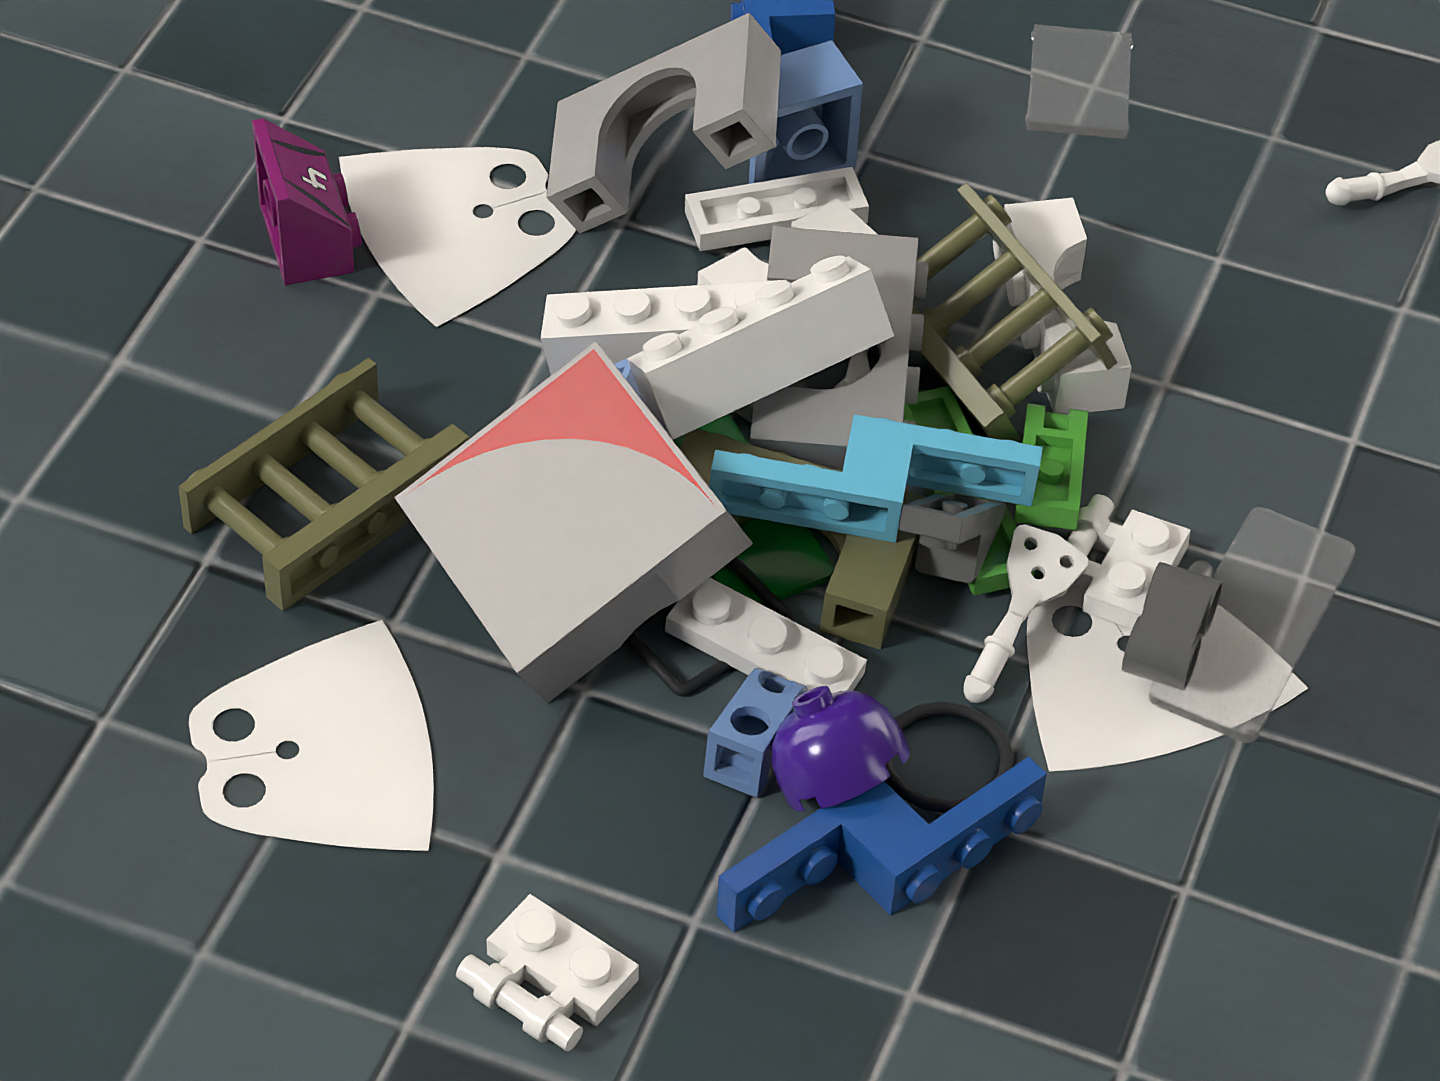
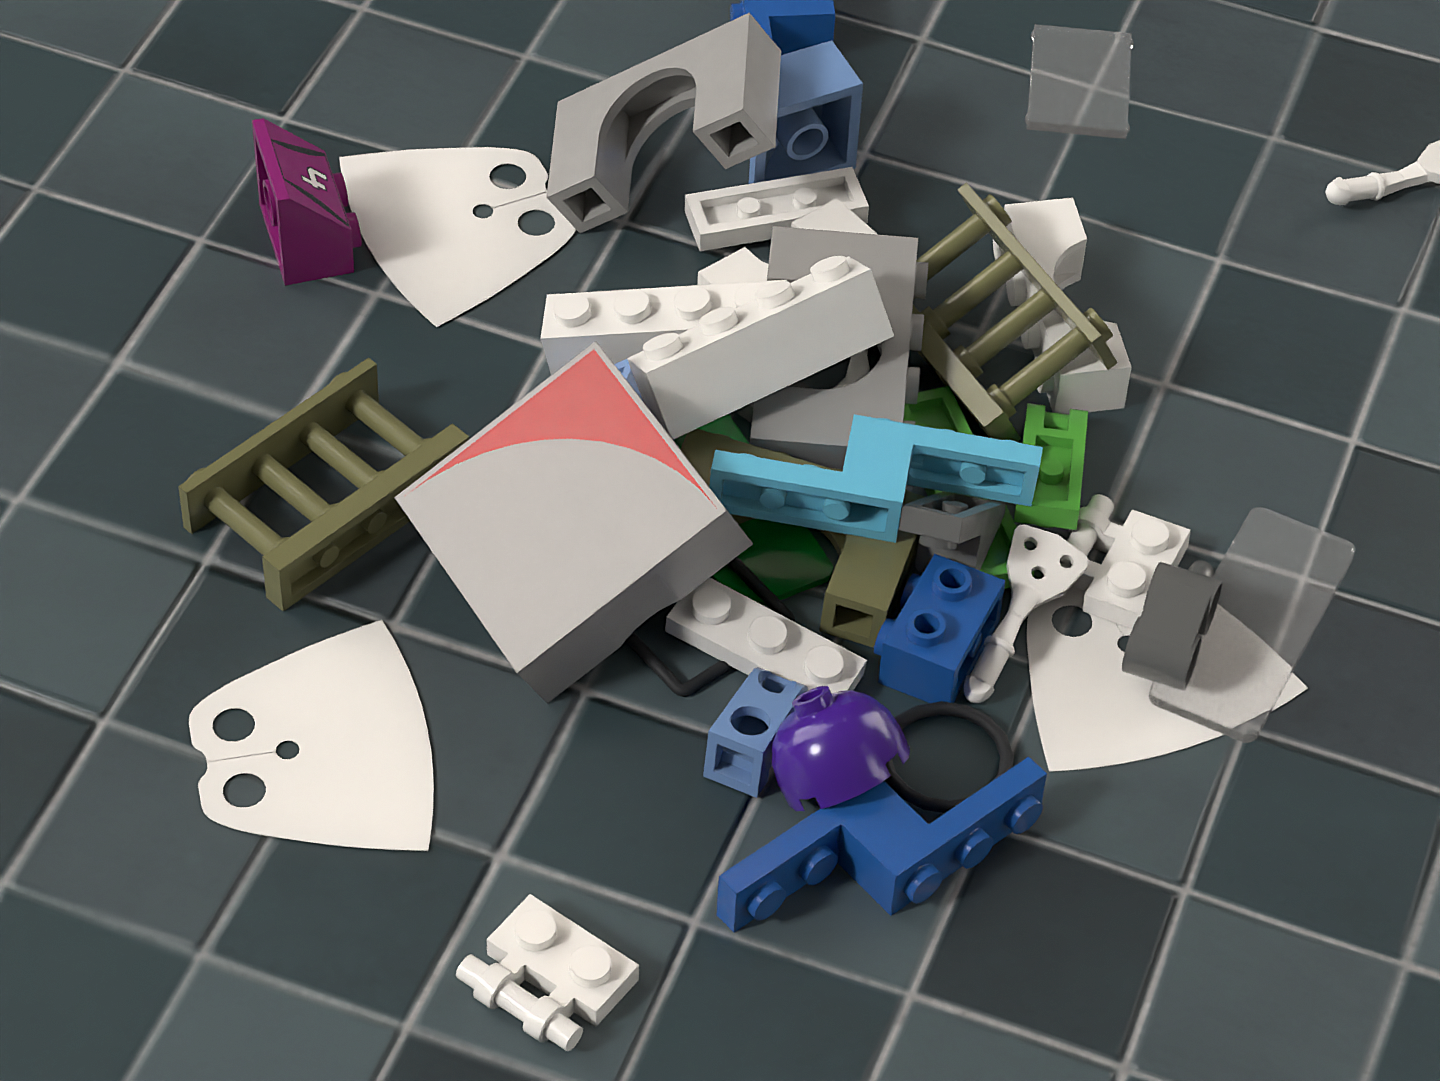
none -> blue brick [874,553,1005,703]

